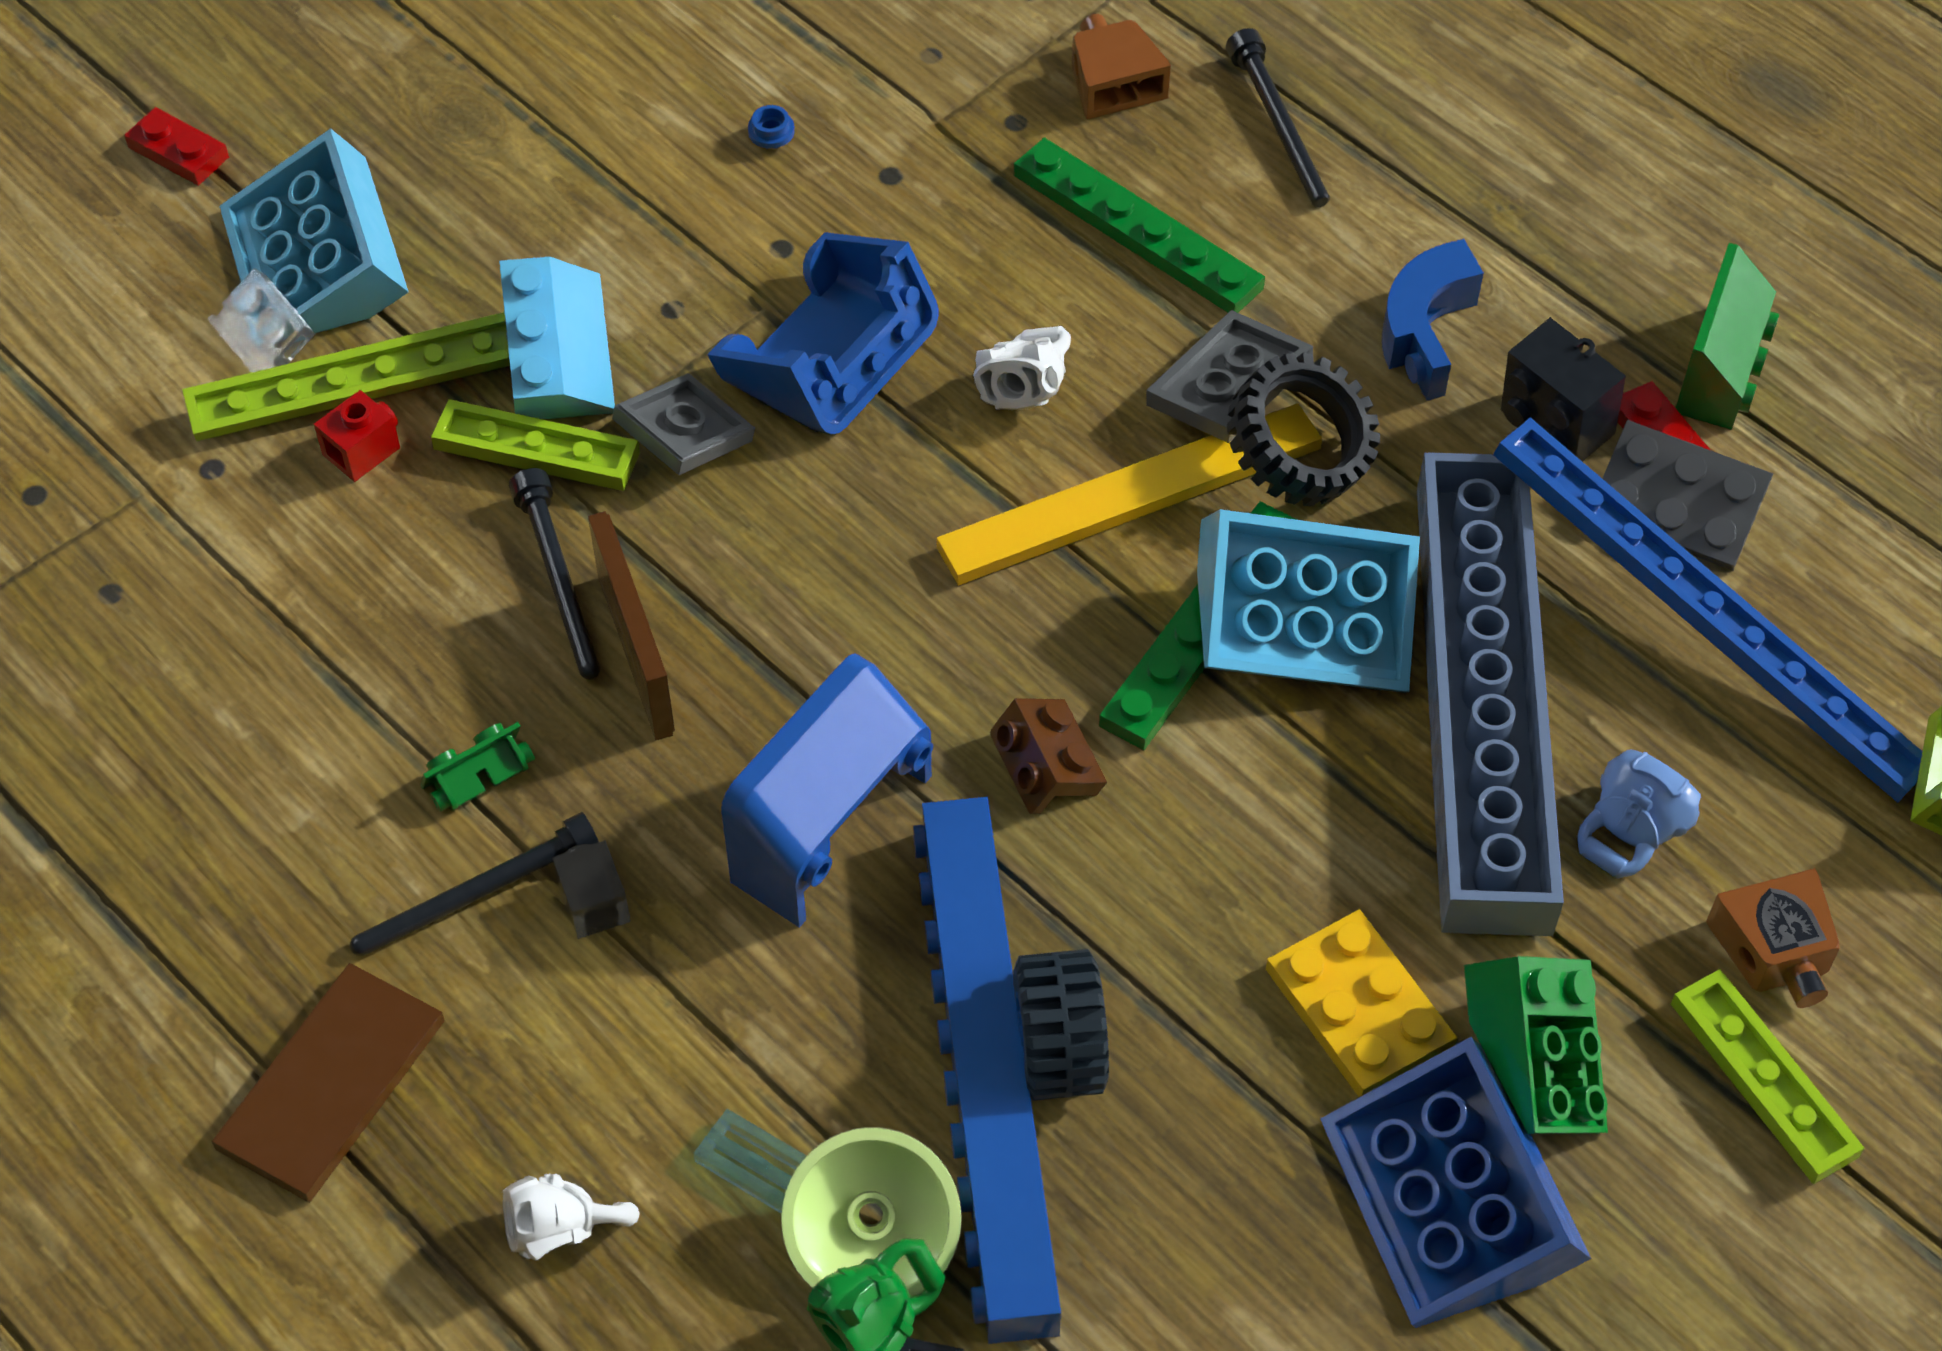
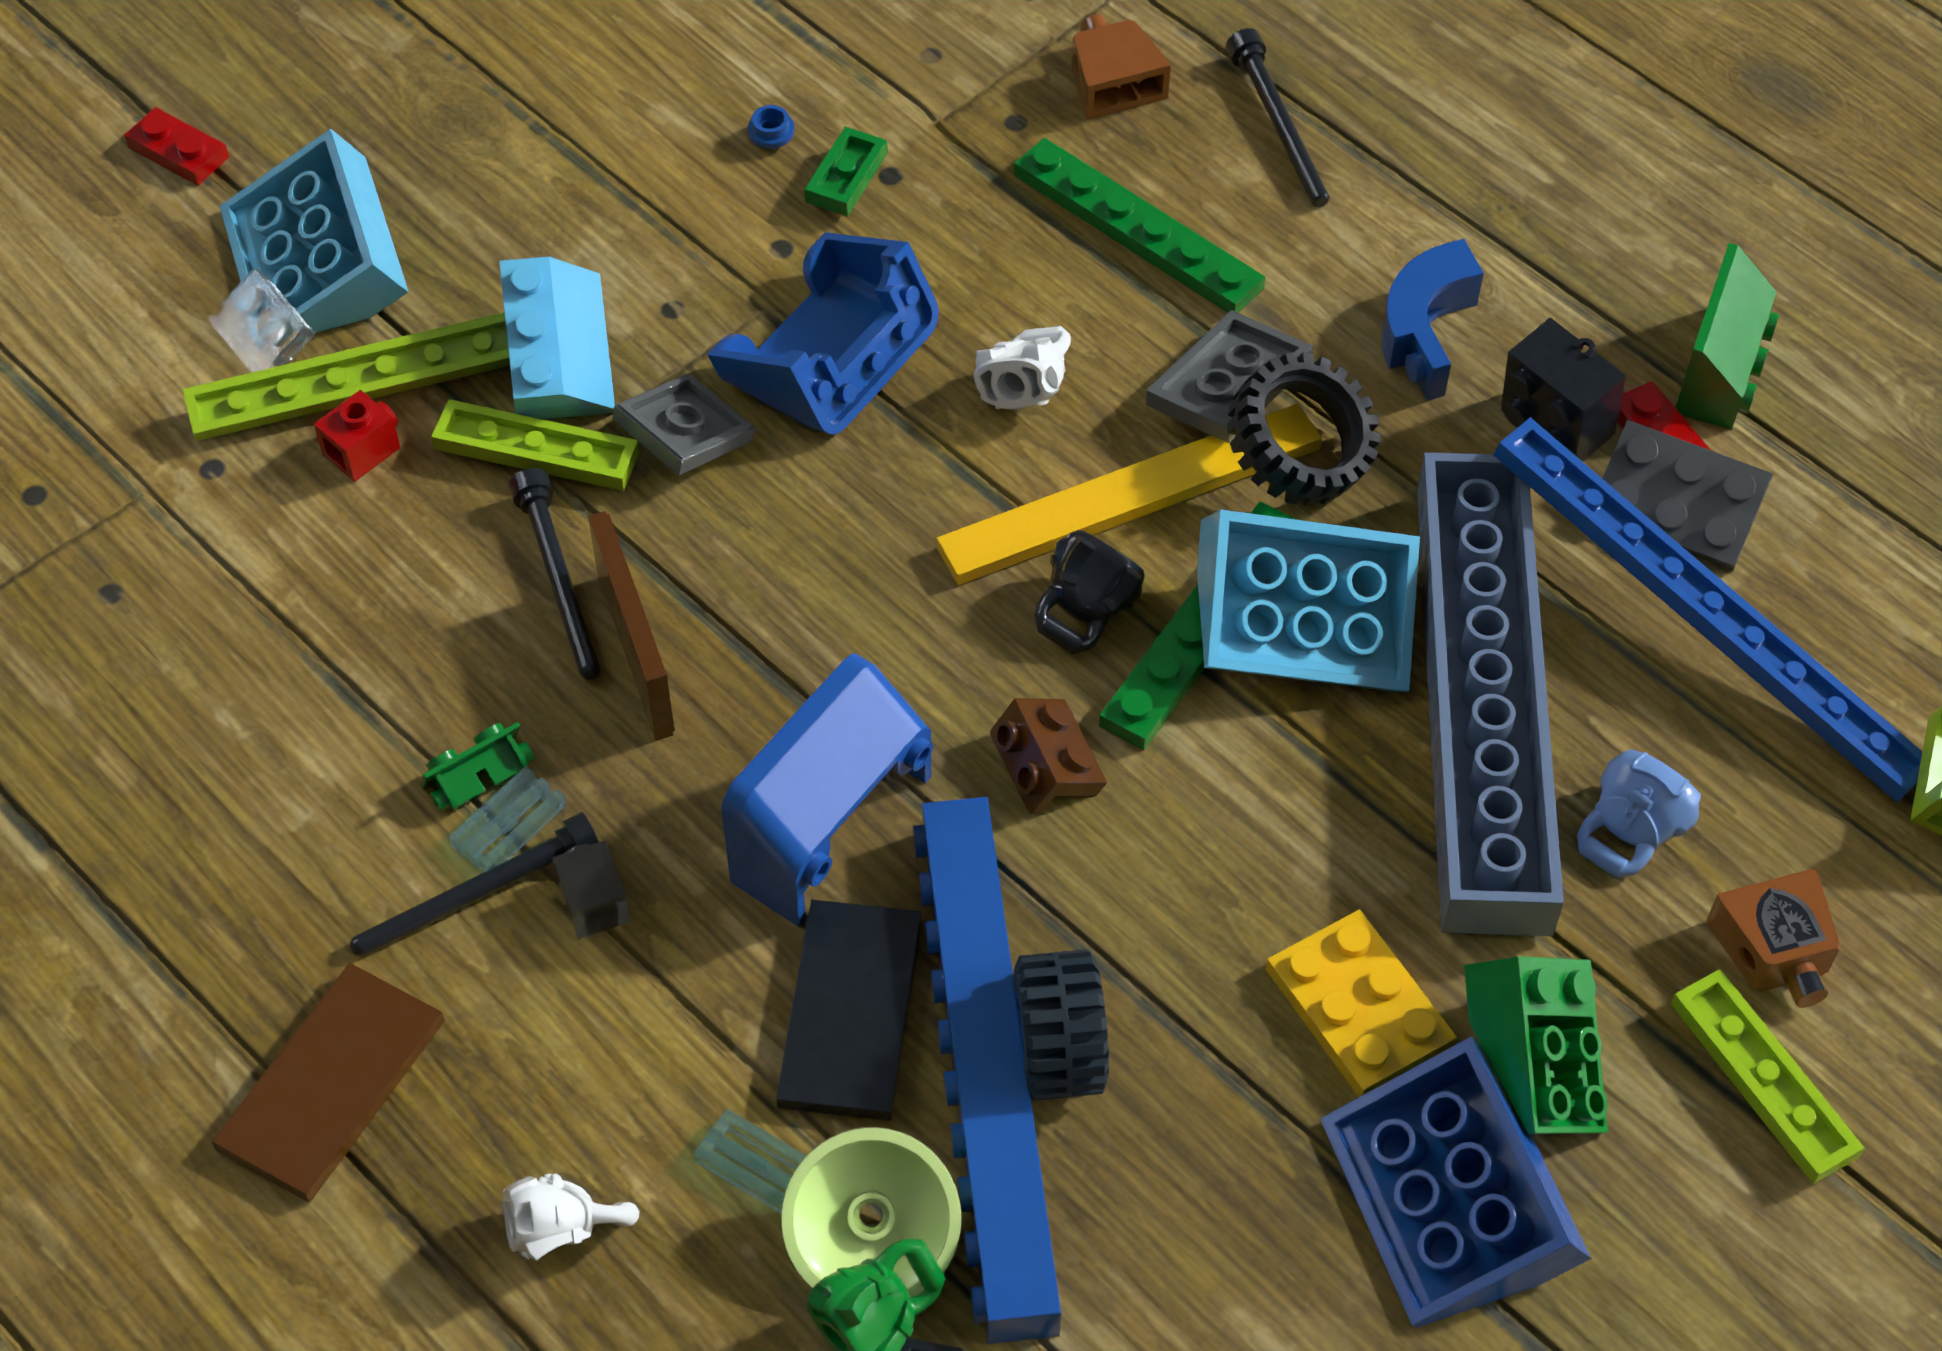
none -> clear light blue tile [449,766,567,872]
none -> black tile [776,899,922,1121]
none -> green plate [804,126,888,217]
none -> black piece [1034,530,1145,654]

